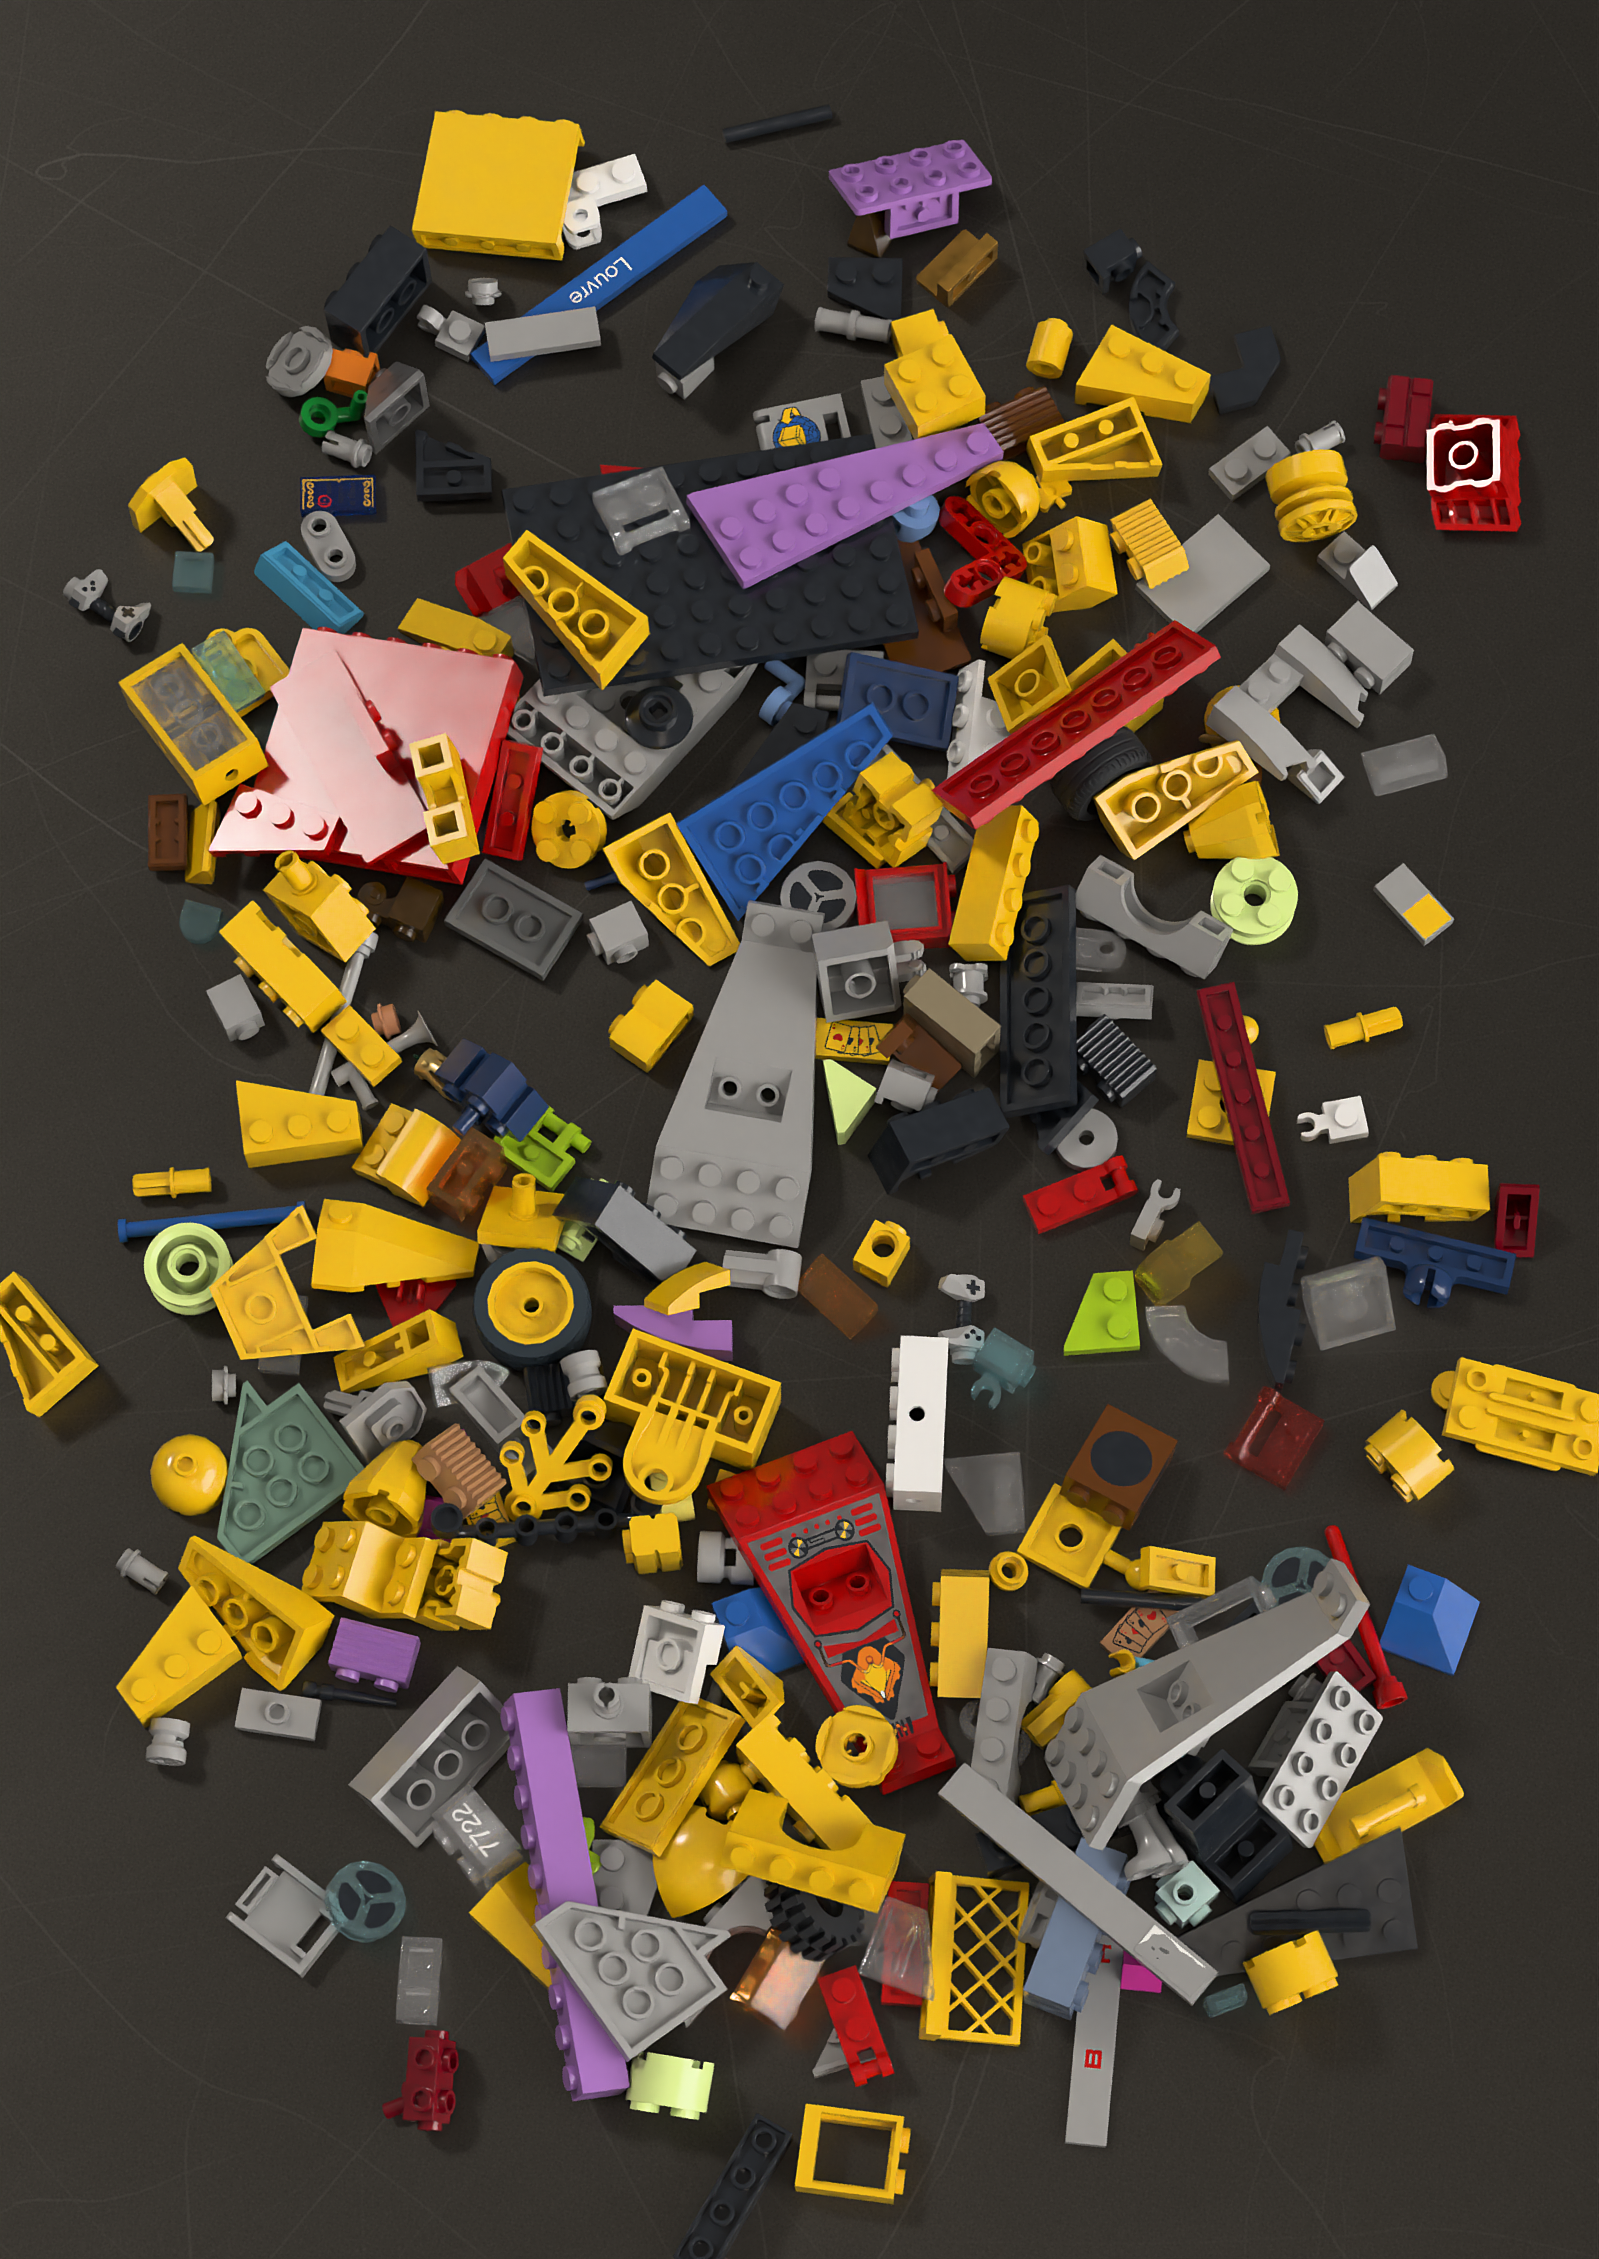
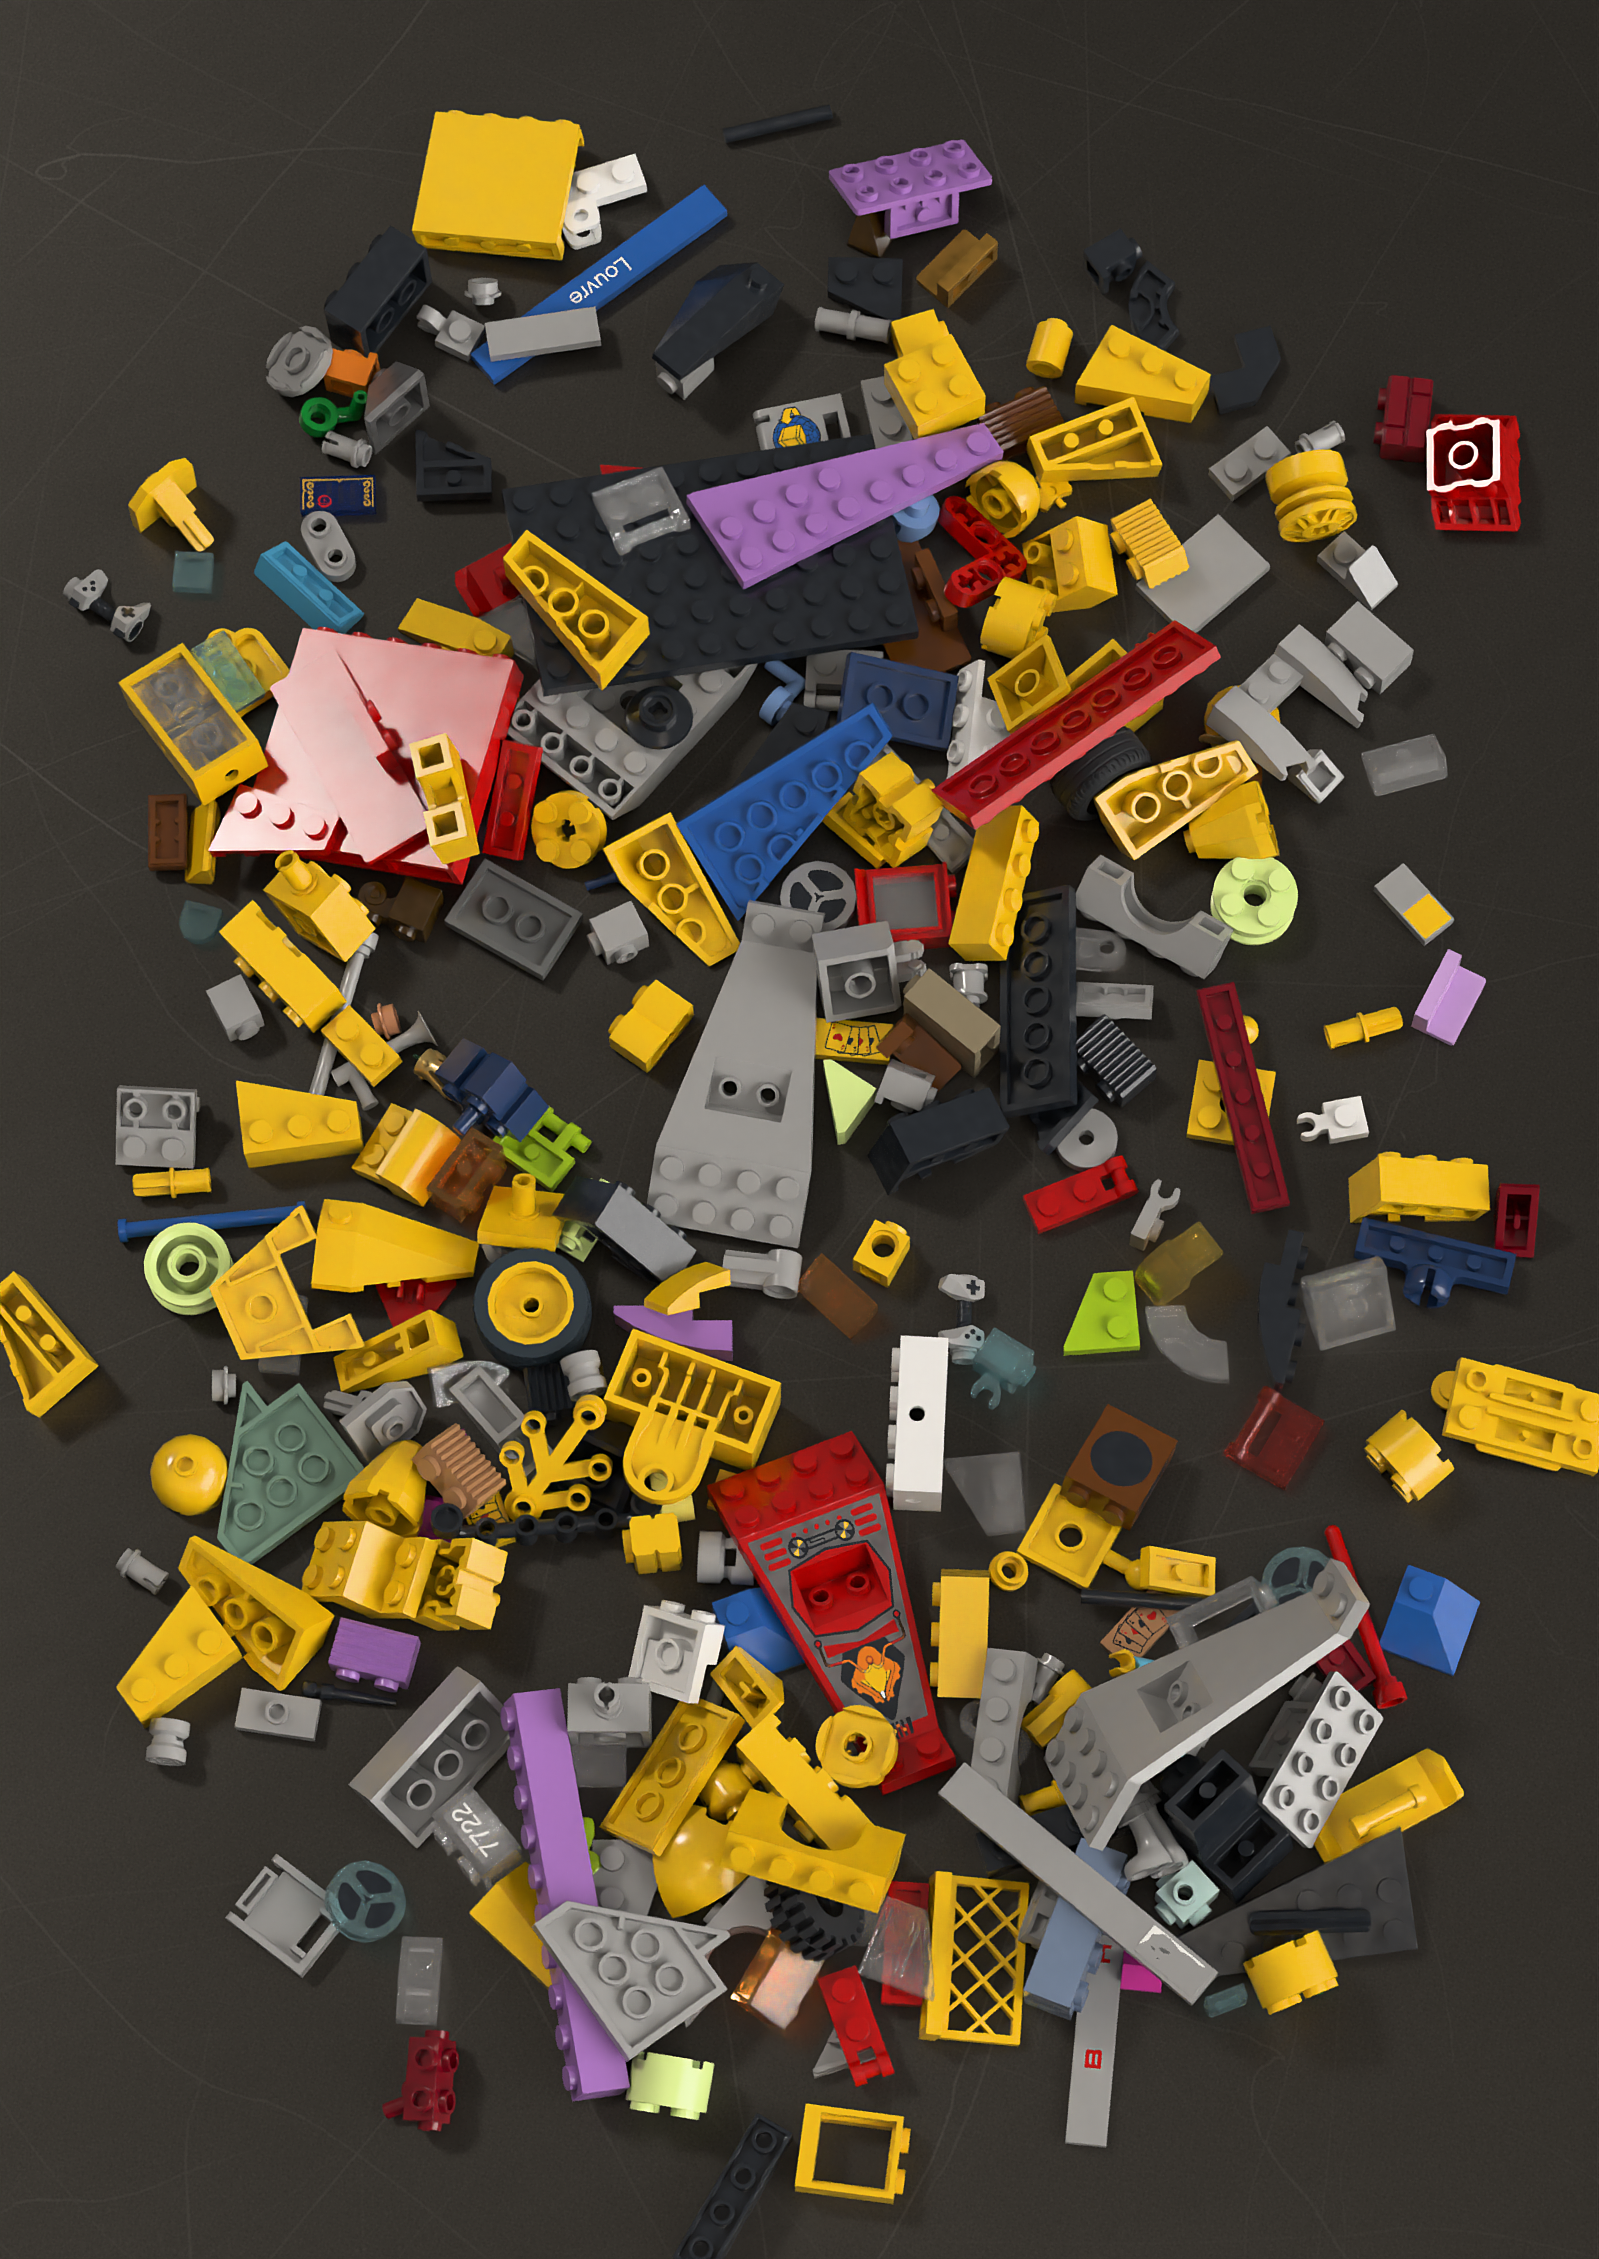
none -> light grey plate [115,1085,200,1169]
none -> lavender panel [1411,949,1486,1046]

